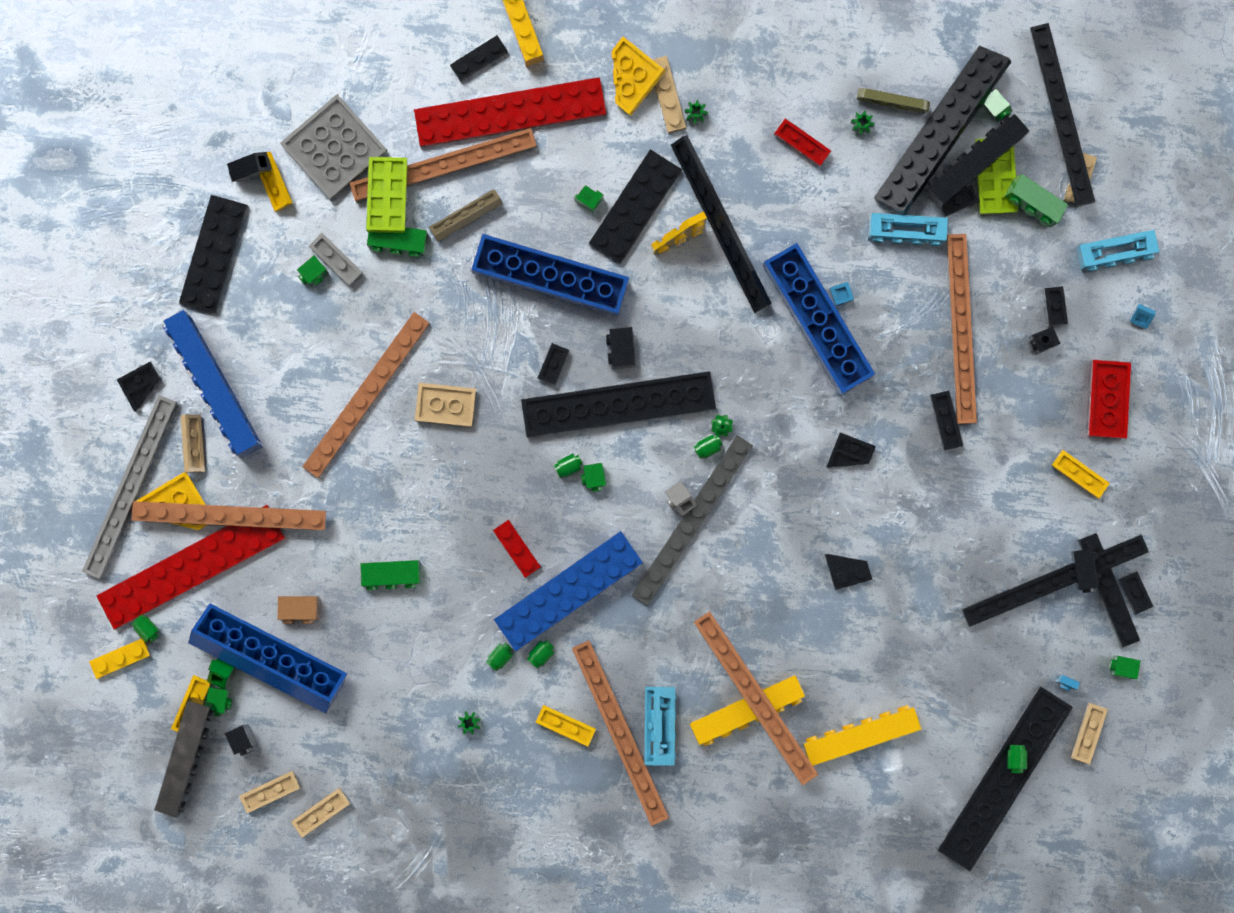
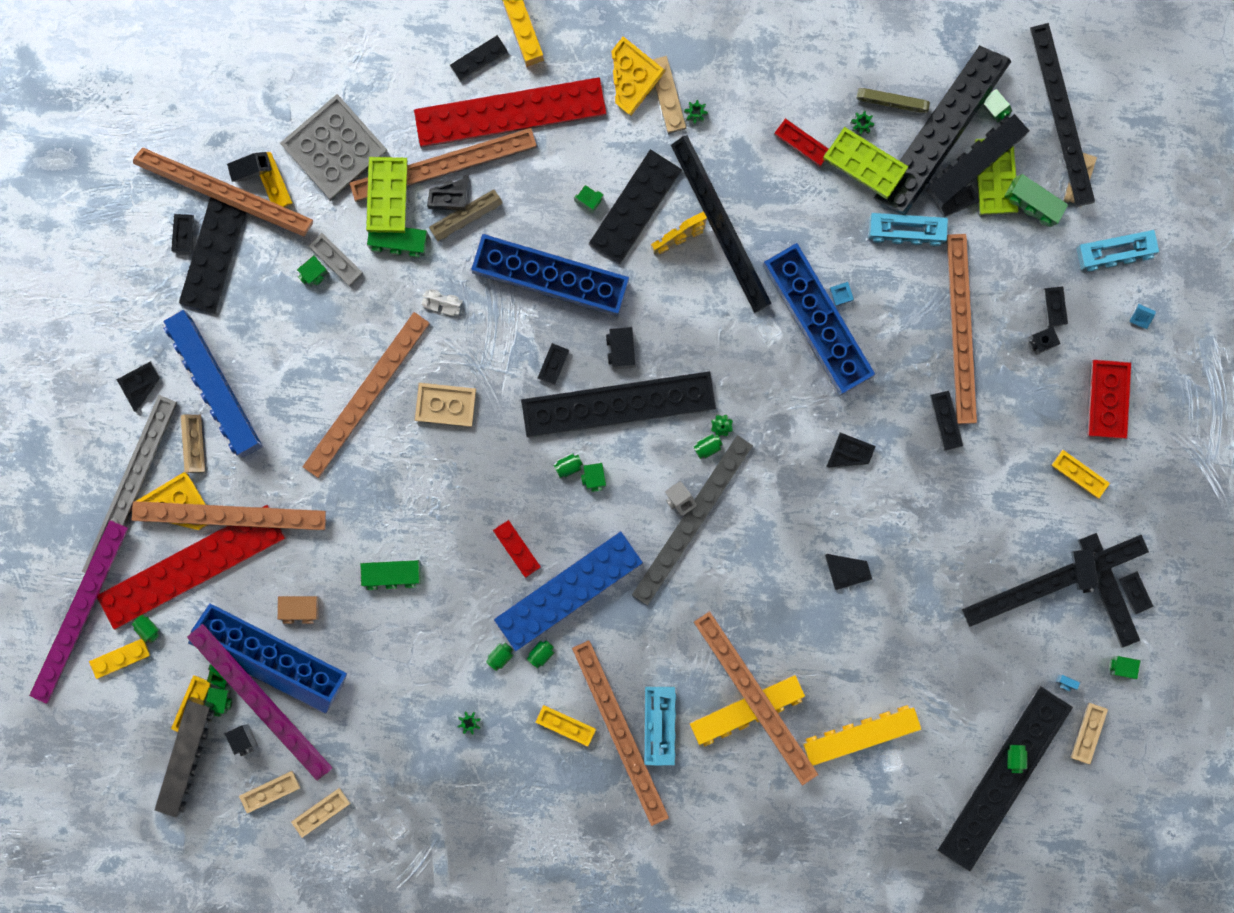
none -> magenta plate [29,520,129,704]
none -> nougat plate [133,147,313,237]
none -> black plate [171,214,194,254]
none -> magenta plate [187,624,332,781]
none -> white hinge [422,289,463,316]
none -> black wing [427,175,470,211]
none -> lime plate [823,127,908,199]

